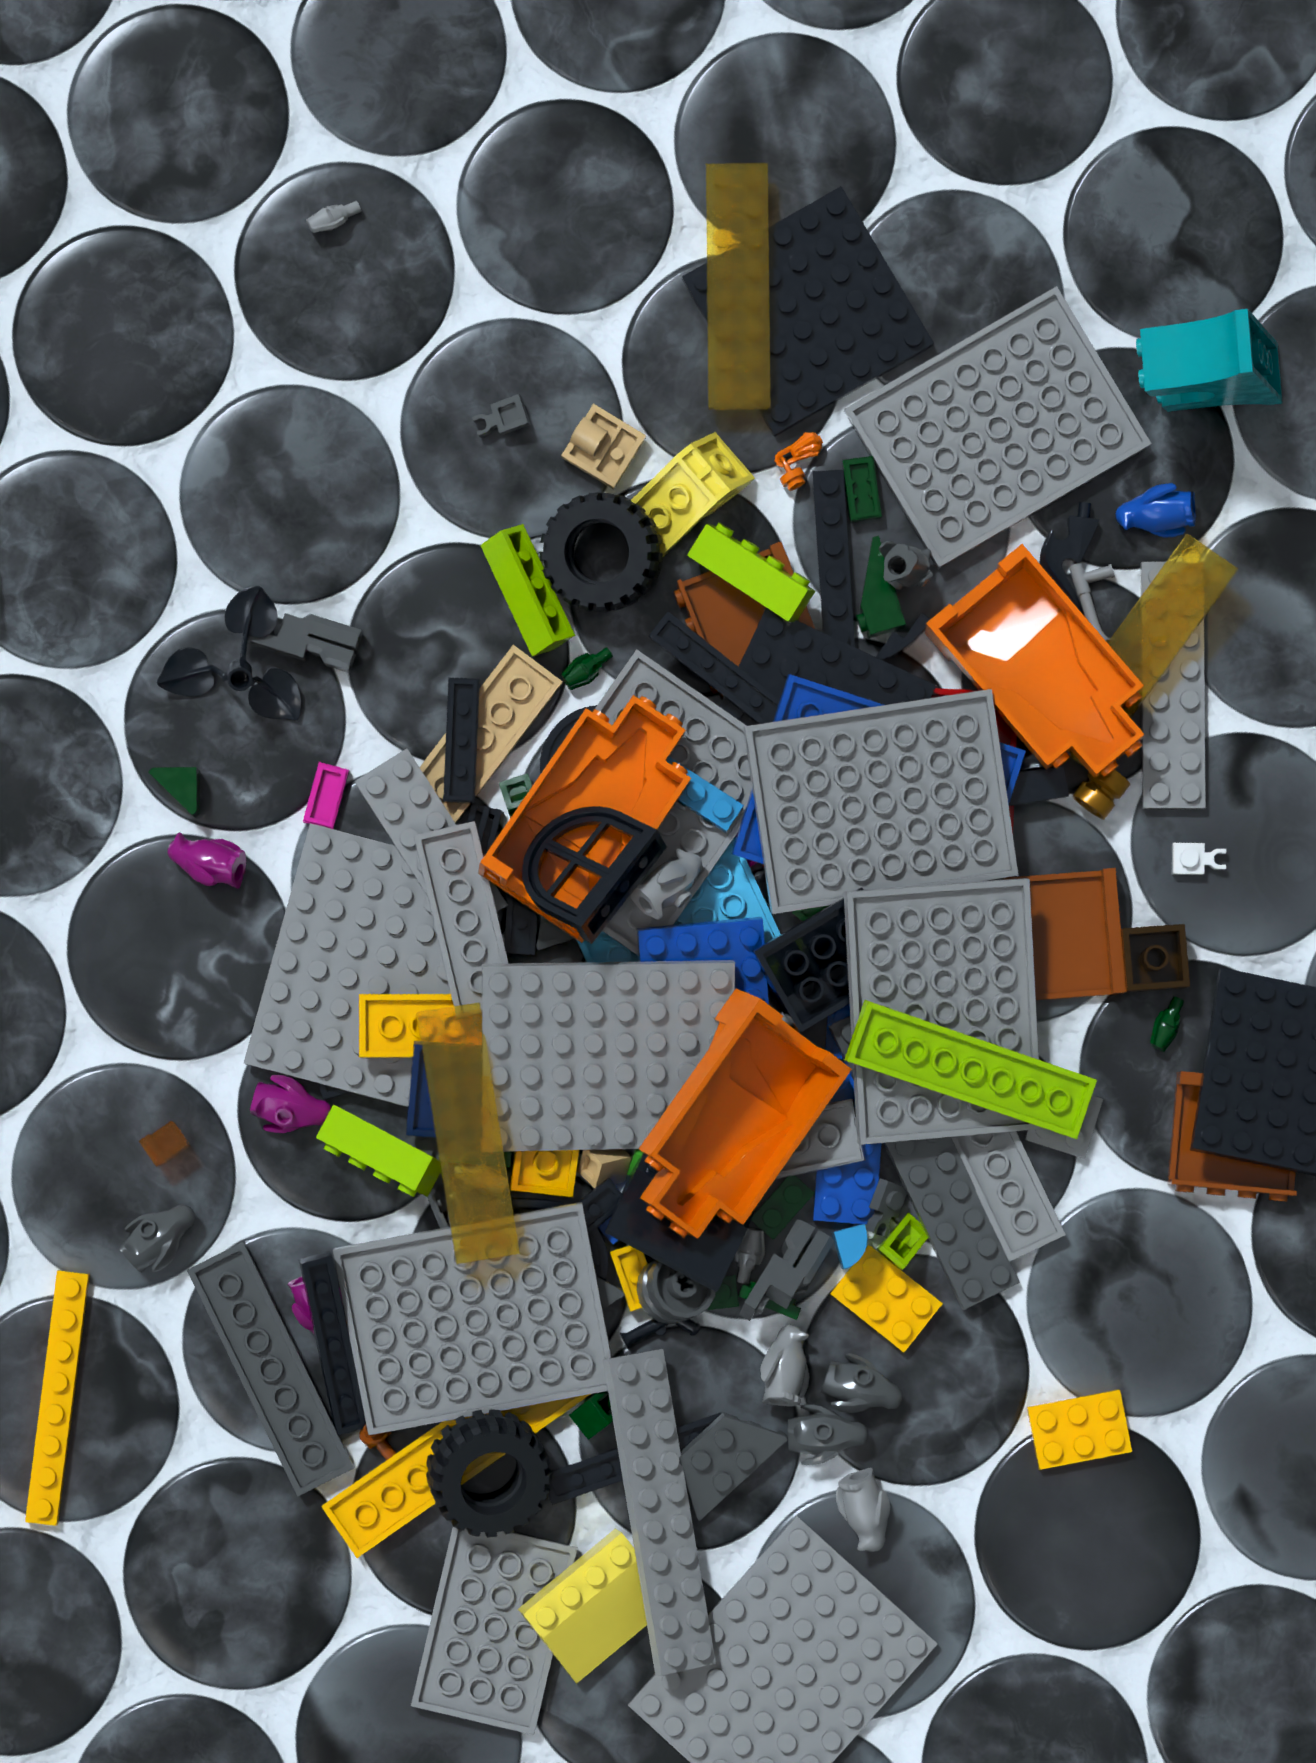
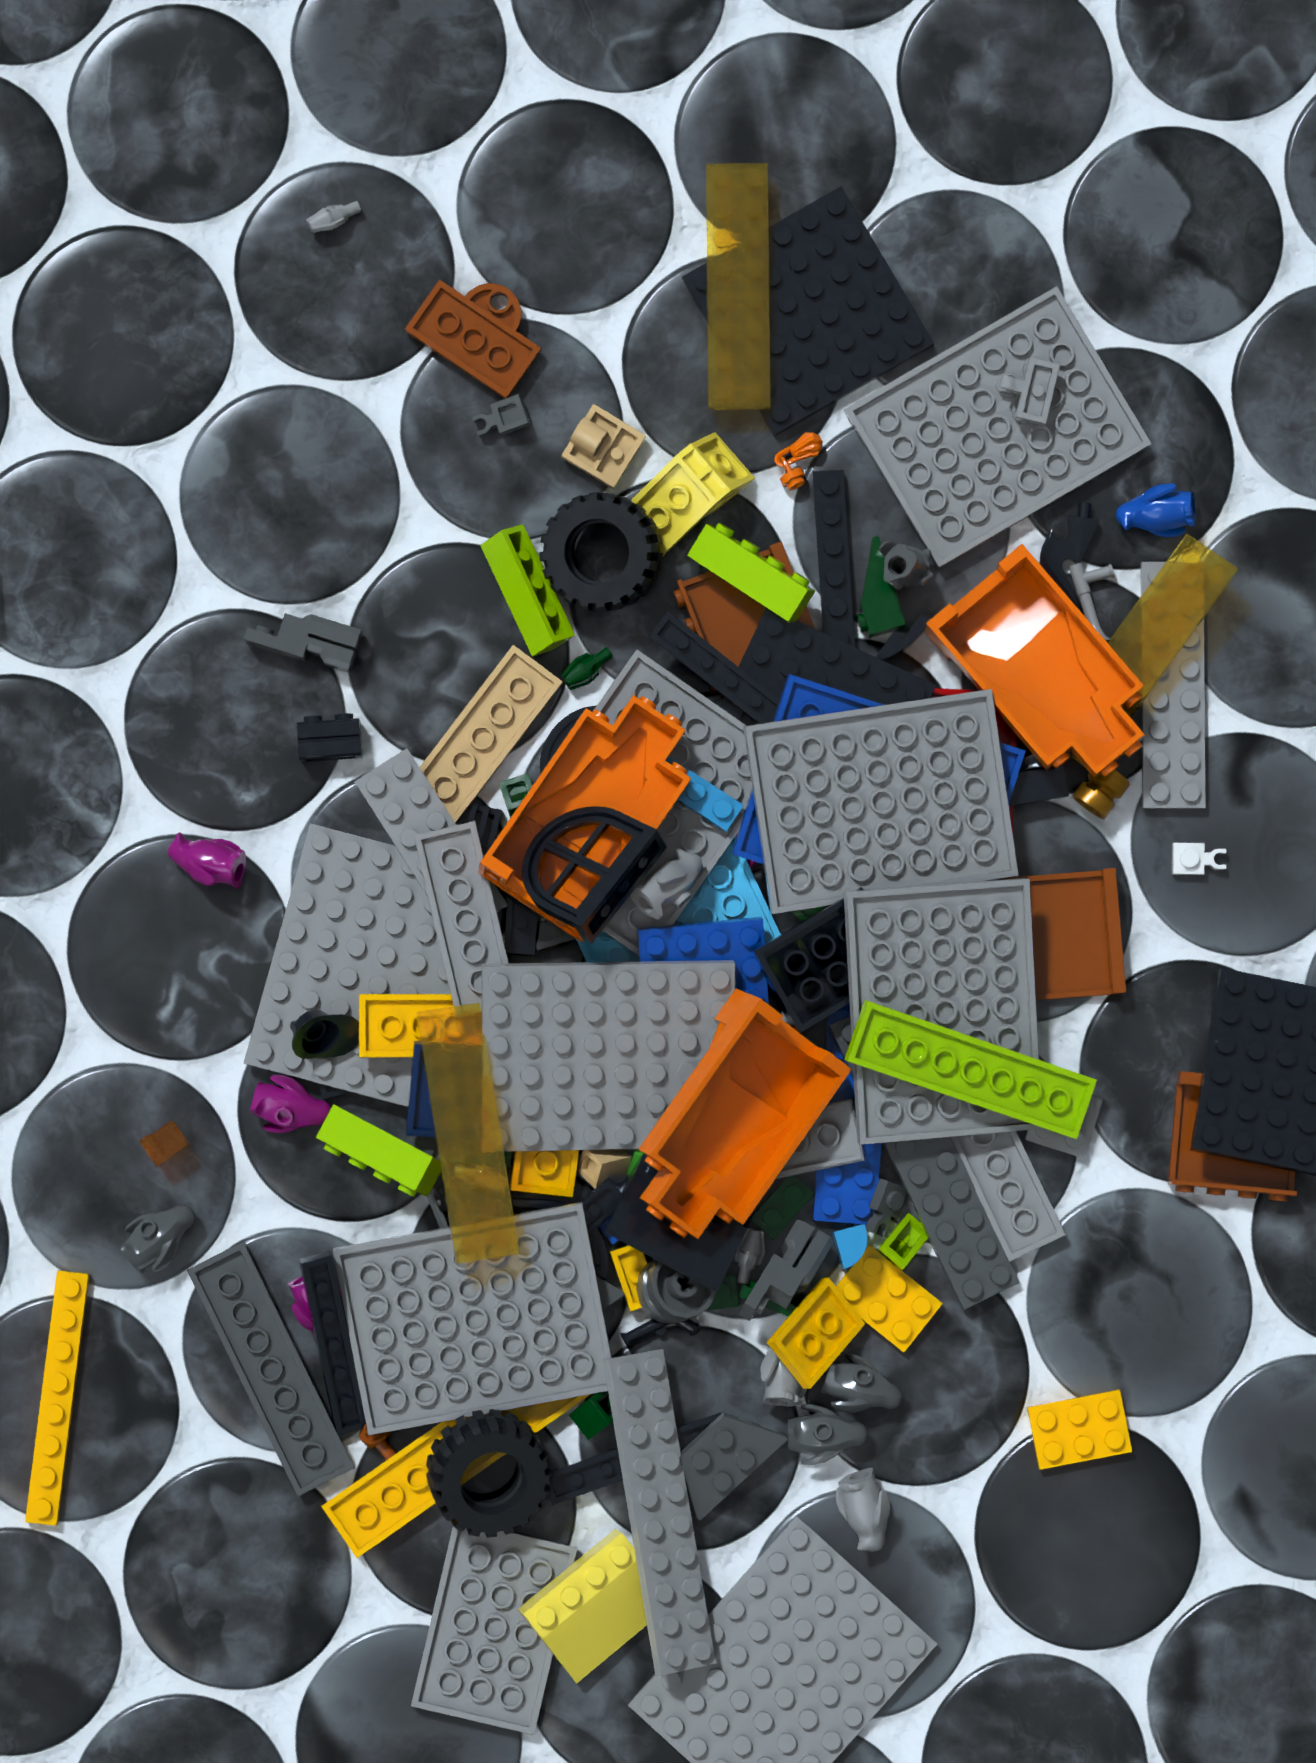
dark green slope [148,767,200,818] -> none
black plant [157,586,301,720] -> none
dark pink tile [303,762,350,829] -> none
black tile [443,677,480,804] -> none
dark green plate [842,456,882,522] -> none
dark brown brick [1121,924,1190,993] -> none
teal piece [1136,309,1283,412] -> none
dark green piece [1150,996,1184,1052] -> none
none -> black piece [290,1009,359,1059]
none -> black brick [297,713,363,762]
none -> dark orange plate [405,279,541,399]
none -> yellow plate [767,1277,865,1389]
none -> light grey plate [998,357,1060,426]

